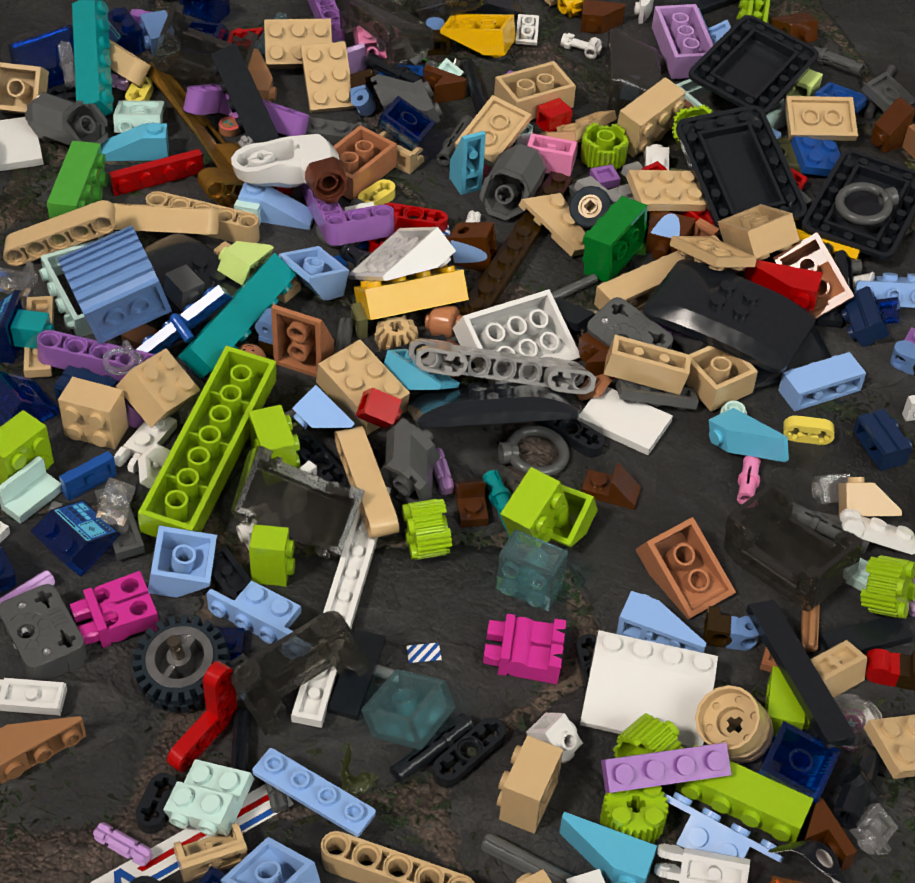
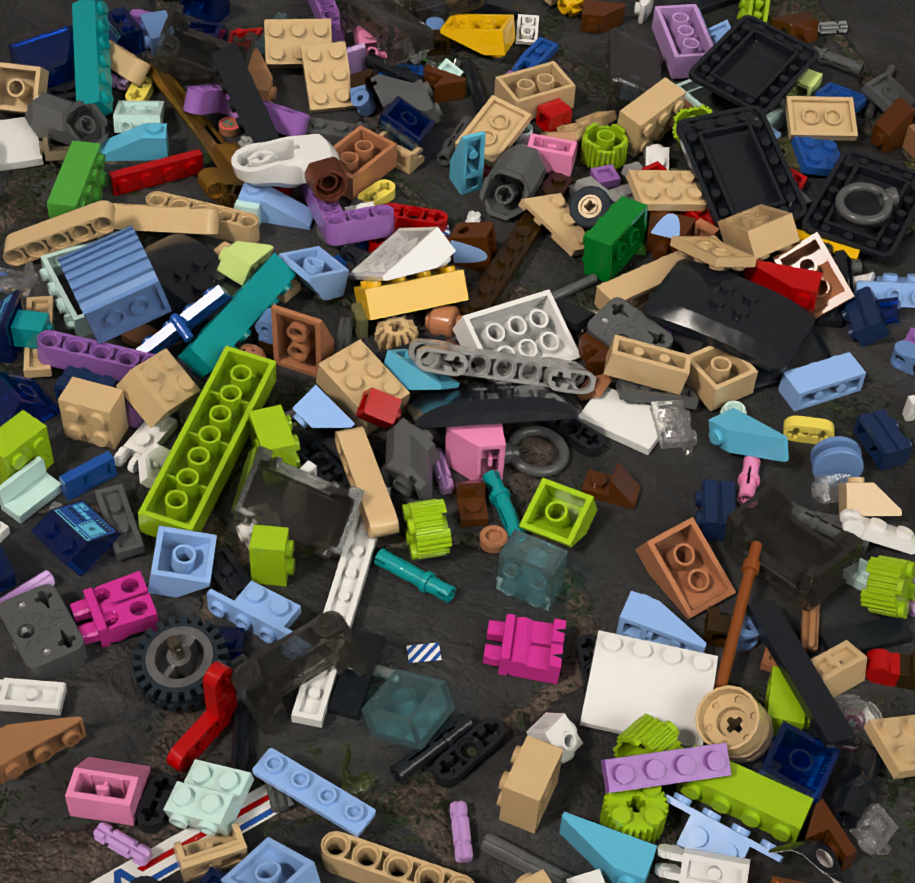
clear axle [58,41,75,87] -> none
clear bracket [96,478,135,526] -> none
clear piece [103,340,142,375] -> none
dark grey brick [164,264,205,311] -> none
lime brick [500,467,568,551] -> none
white bar [561,33,602,59] -> none
none -> dark tan bracket [39,134,70,164]
none -> bright pink slope [65,757,151,826]
none -> teal pin [374,548,456,604]
none -> bright pink slope [444,423,506,480]
none -> lavender axle [449,801,473,864]
none -> nougat tile [479,525,508,554]
none -> blue hinge [512,37,559,72]
none -> clear bracket [650,400,697,456]
none -> dark blue brick [694,479,737,542]
none -> dark orange bar [714,541,762,688]
none -> medium blue head [810,436,864,486]
none -> dark grey axle [818,20,848,35]

